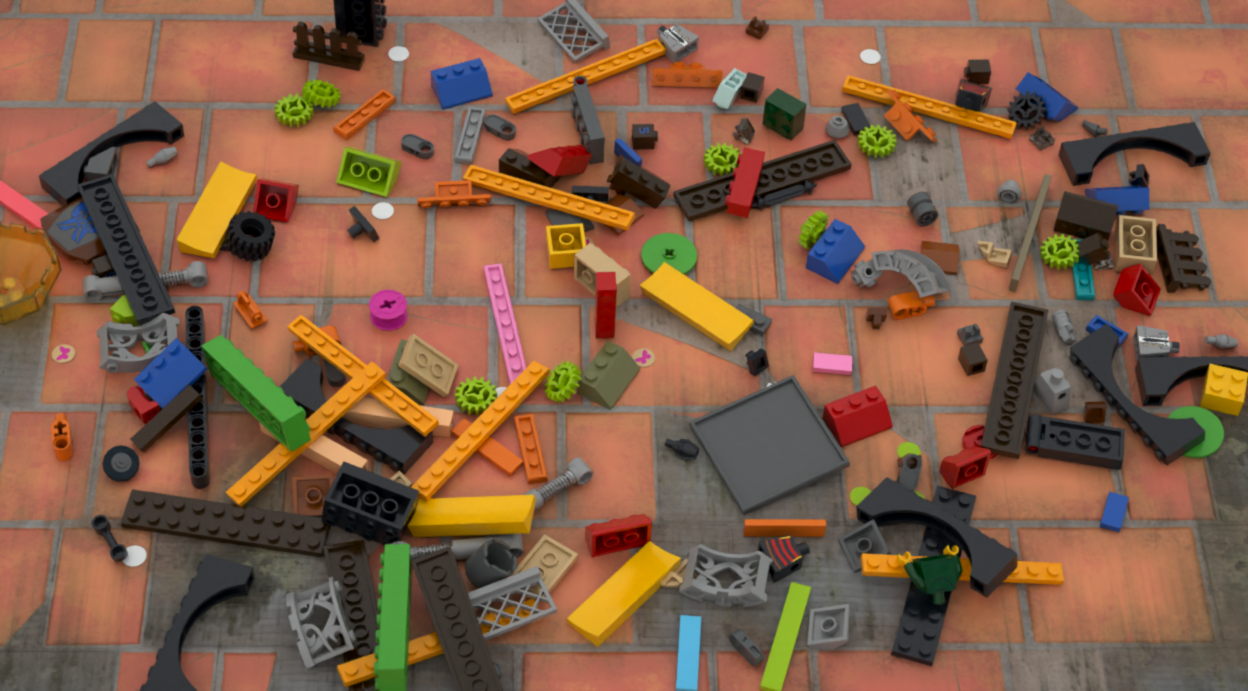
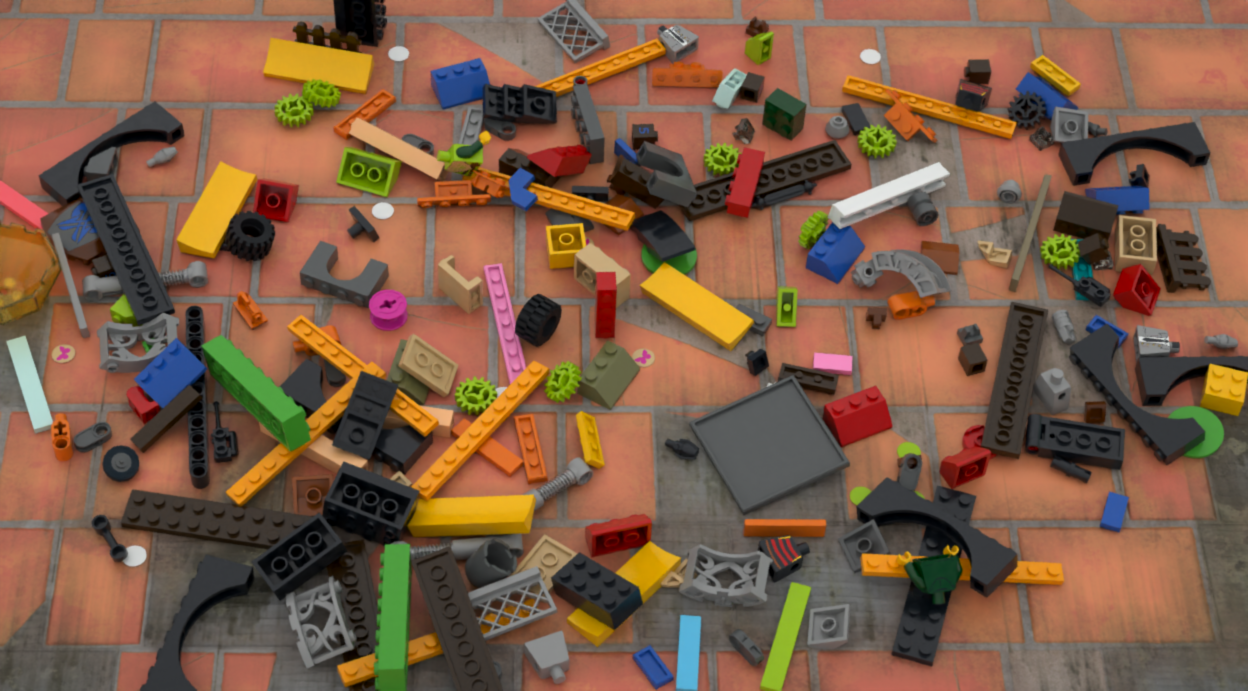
none -> light aqua tile [6,336,53,433]
none -> light grey tile [52,233,90,338]
none -> dark grey piece [74,422,112,453]
none -> black piece [211,401,238,463]
none -> black brick [252,512,347,601]
none -> yellow arch [263,38,374,94]
none -> dark grey arch [300,241,389,308]
none -> black slope [332,371,398,460]
none -> light nougat brick [349,118,449,181]
none -> torso [437,131,491,176]
none -> tan panel [438,255,483,314]
none -> orange hinge [471,170,510,198]
none -> black slope [482,84,557,124]
none -> blue tile [509,168,538,212]
none -> black tyre [515,294,562,347]
none -> light grey torso [524,631,569,684]
none -> black brick [551,552,643,630]
none -> yellow plate [576,411,605,469]
none -> black slope [630,210,696,262]
none -> blue tile [632,645,674,690]
none -> dark grey arch [636,141,697,207]
none -> lime slope [745,31,774,65]
none -> lime slope [776,286,798,327]
none -> dark brown plate [778,363,839,395]
none -> white tile [828,162,950,229]
none -> yellow plate [1030,55,1081,96]
none -> black piece [1049,264,1111,307]
none -> light grey slope [1050,107,1089,143]
none -> black pin [1050,455,1092,483]

